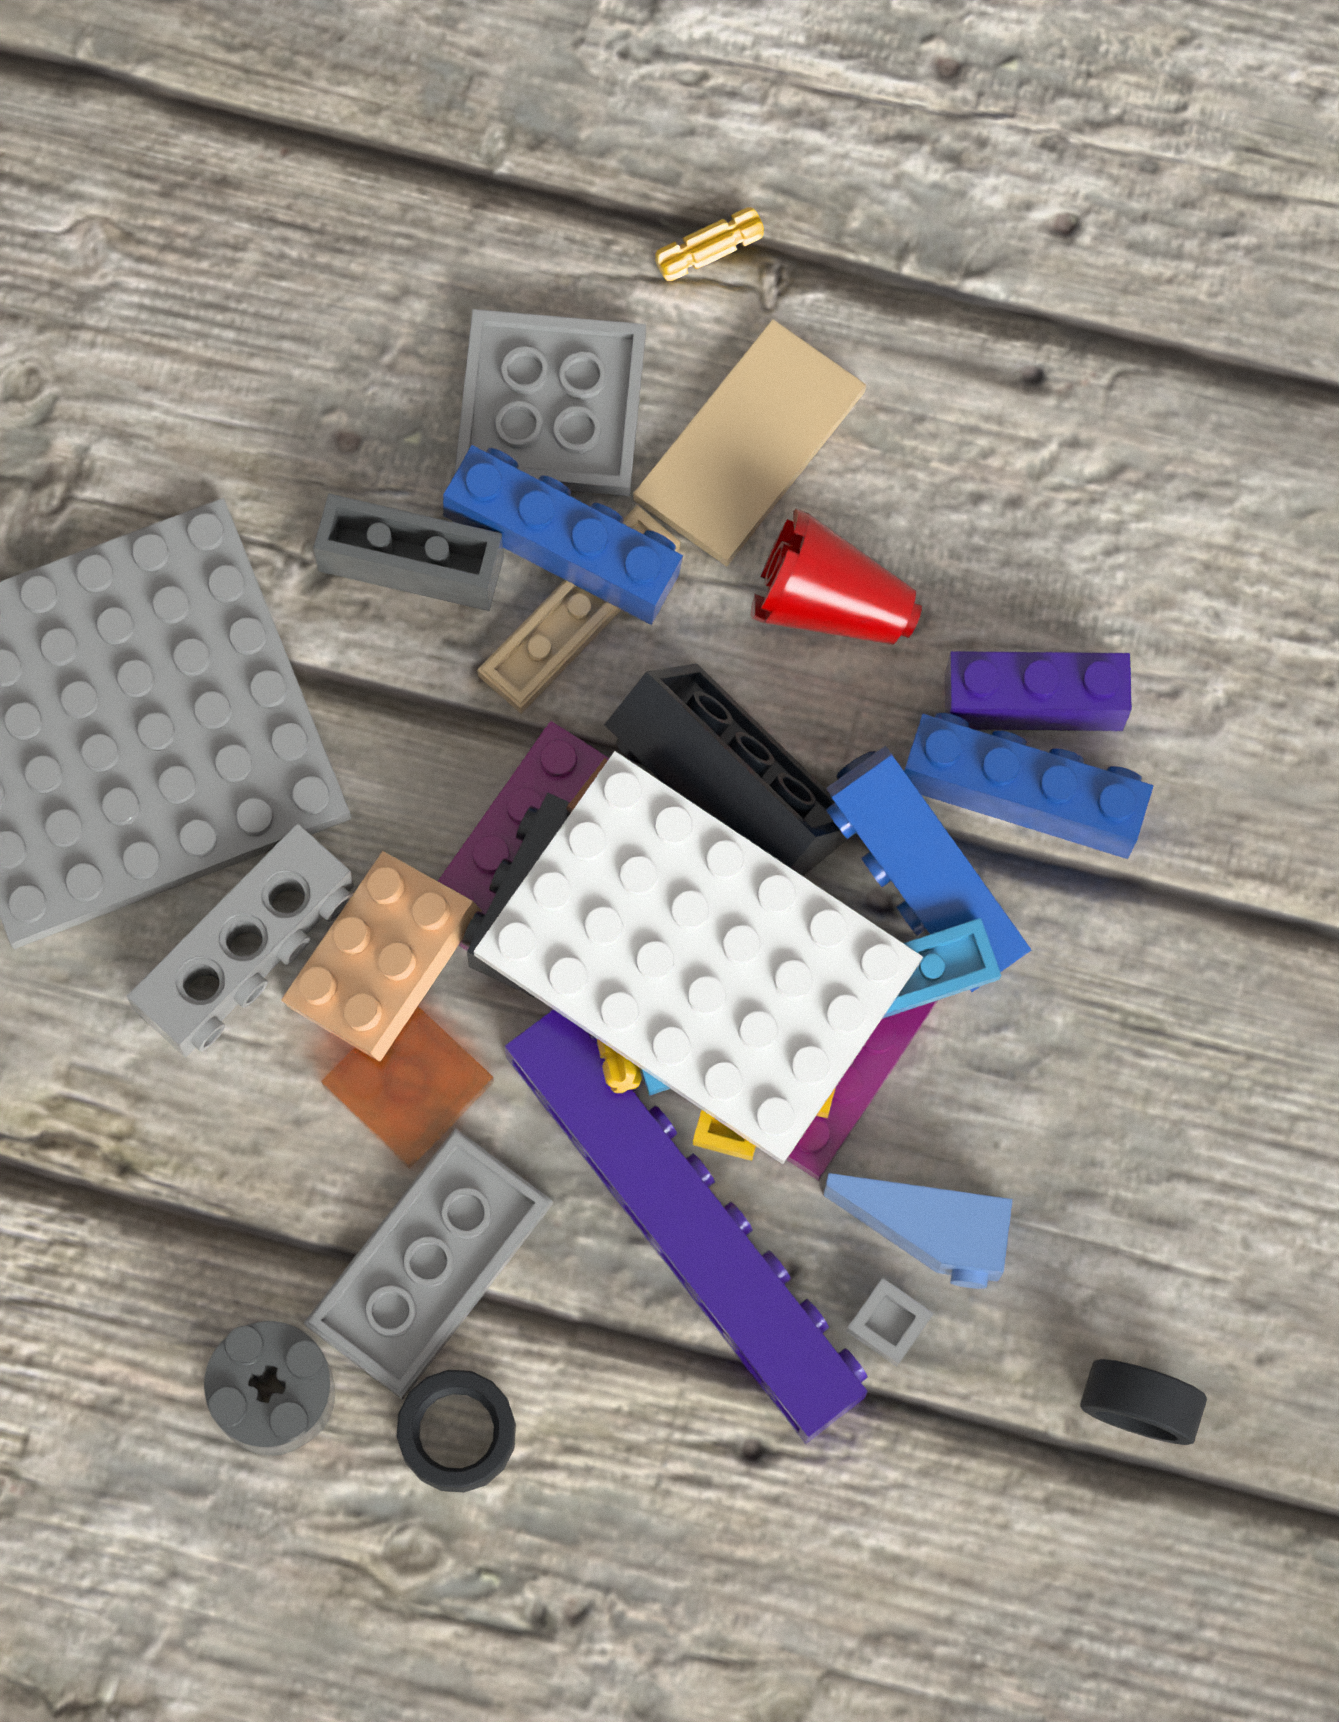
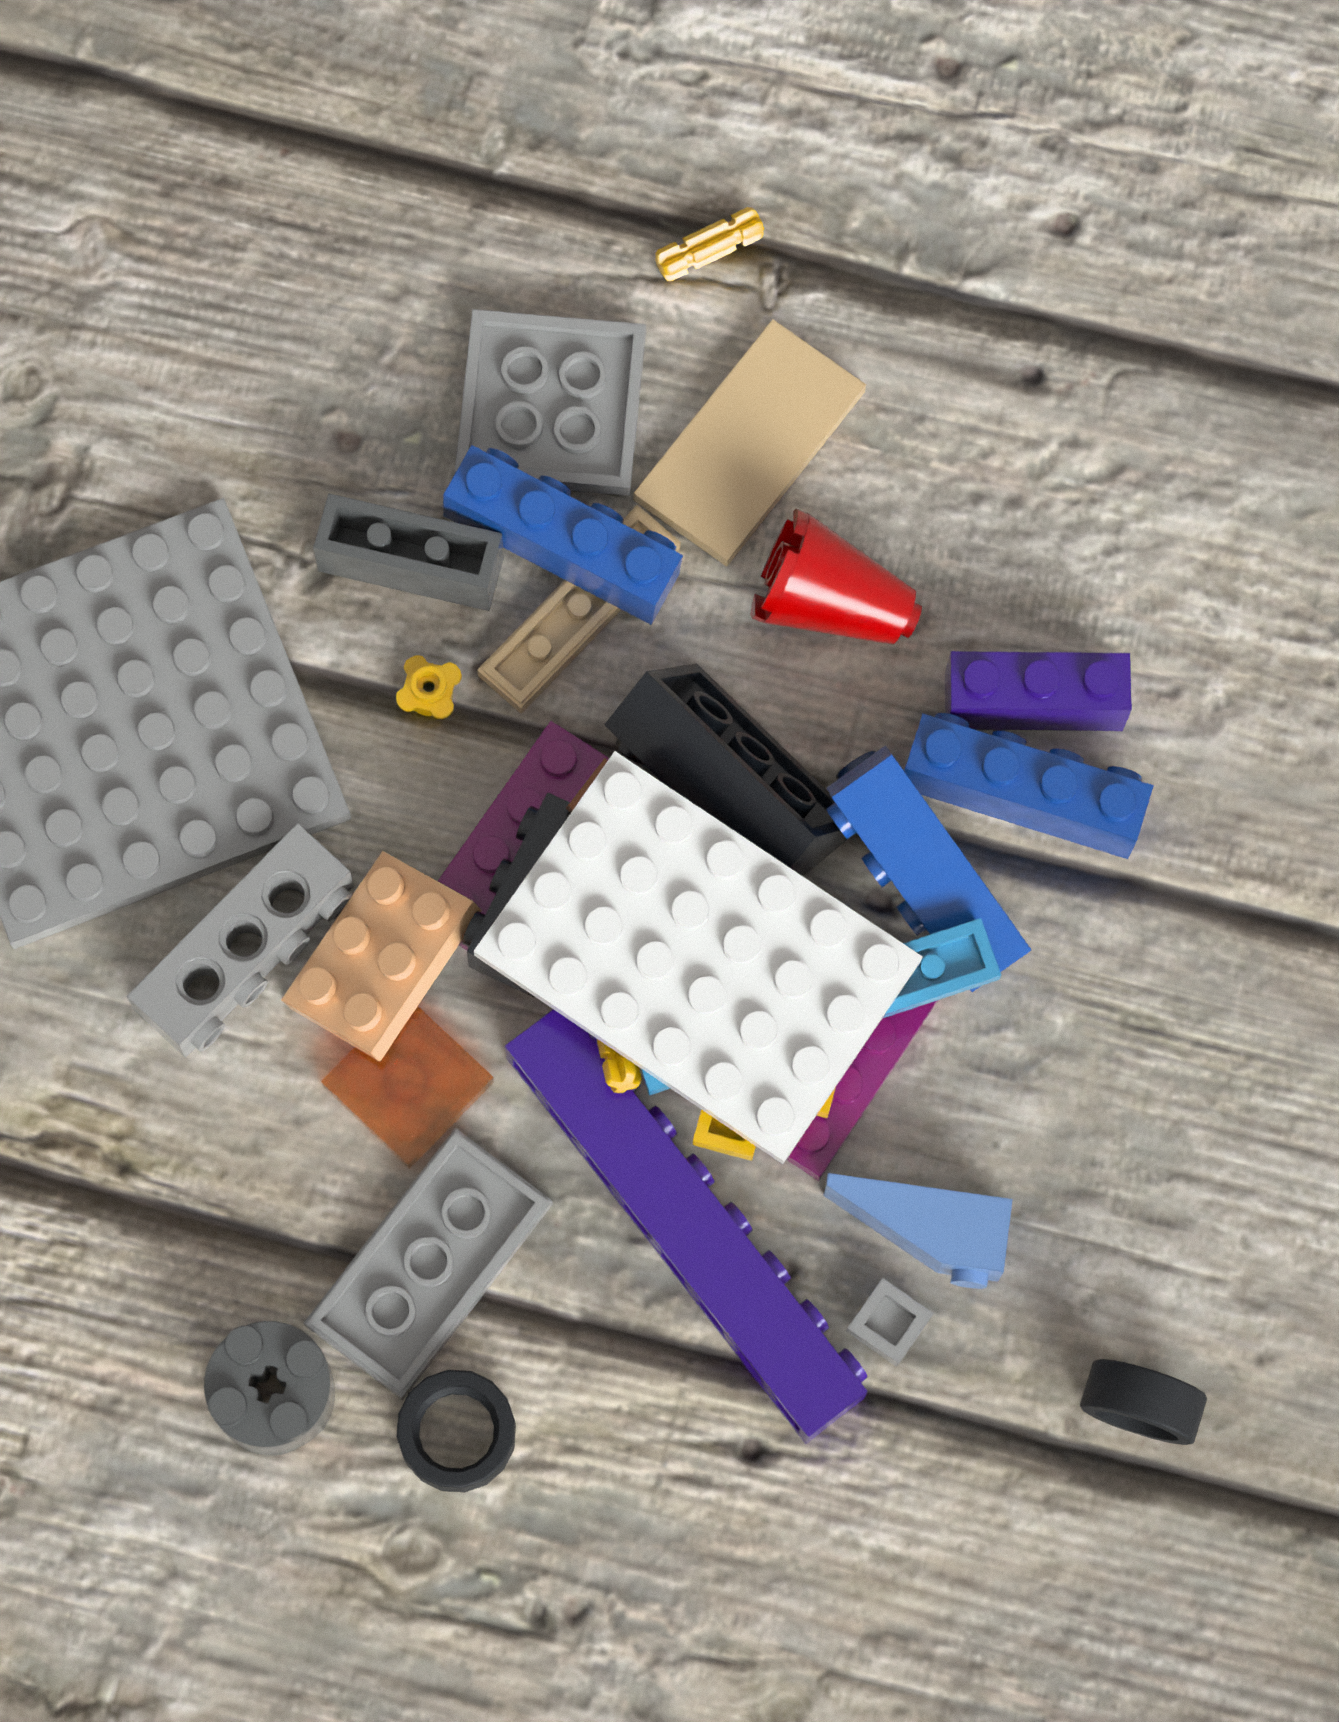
none -> yellow plate [396,655,462,719]

